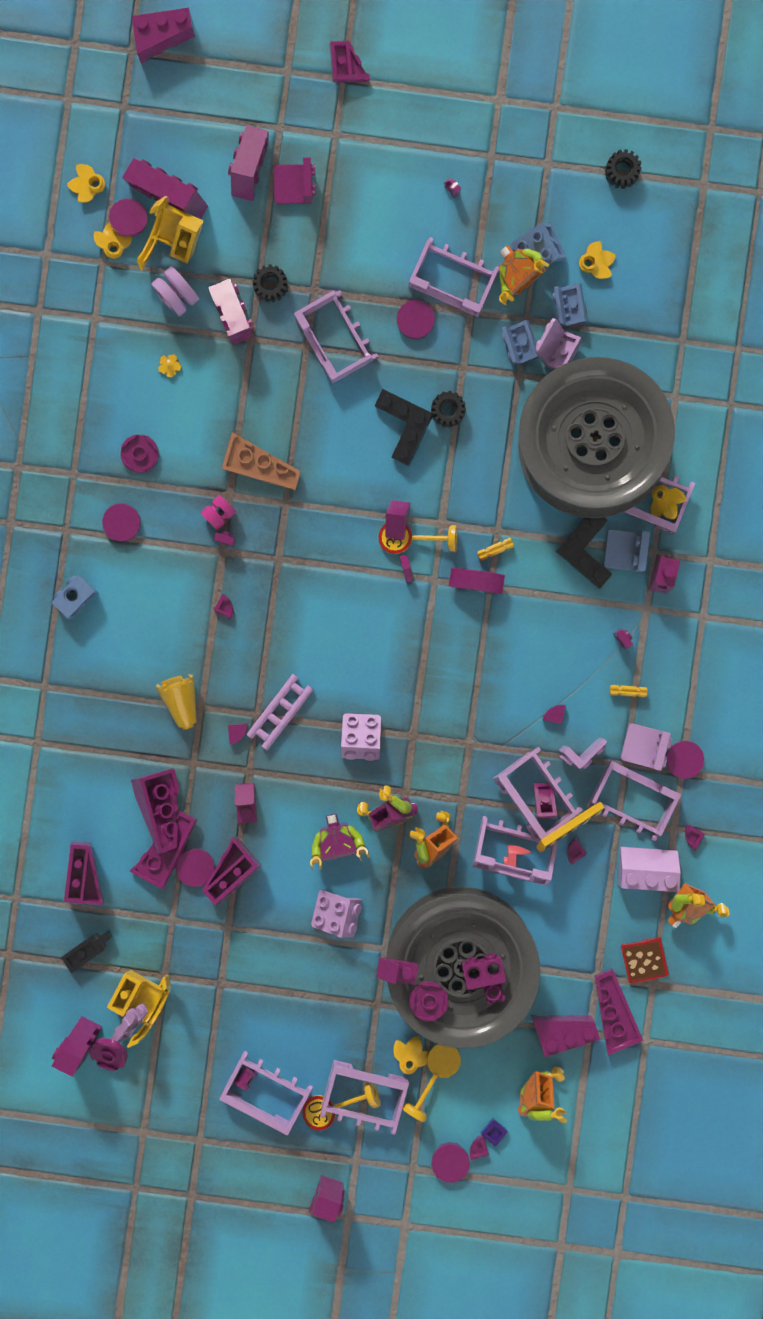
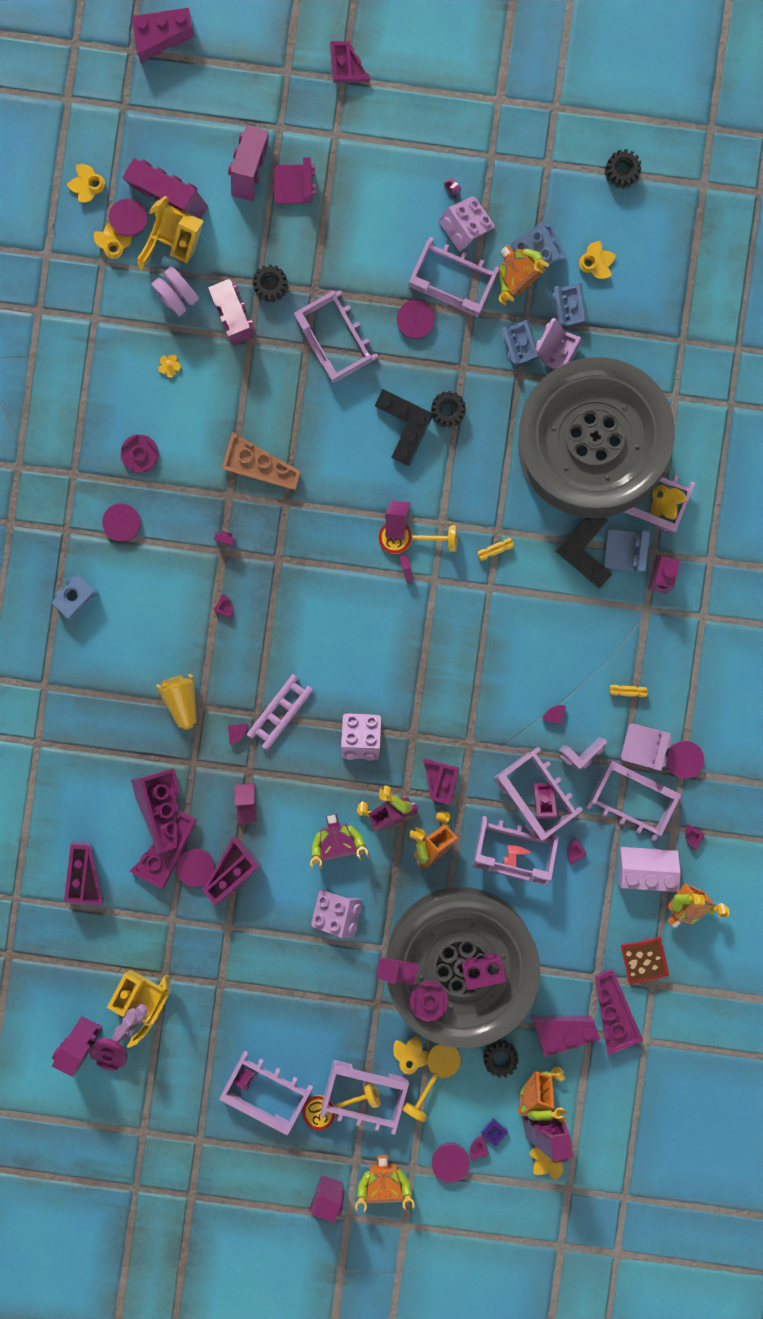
black hinge [61,930,113,973] -> none
dark pink wheel [200,494,237,530] -> none
magenta brick [449,568,505,594] -> none
magenta plate [484,983,505,1005] -> none
yellow tile [536,802,605,853] -> none
magenta plate [613,629,633,649] -> none
none -> torso [355,1155,415,1213]
none -> magenta wing [423,758,460,805]
none -> lavender bracket [438,196,495,252]
none -> black tyre [483,1039,519,1078]
none -> magenta wedge [522,1109,573,1162]
none -> yellow plate [530,1147,563,1181]

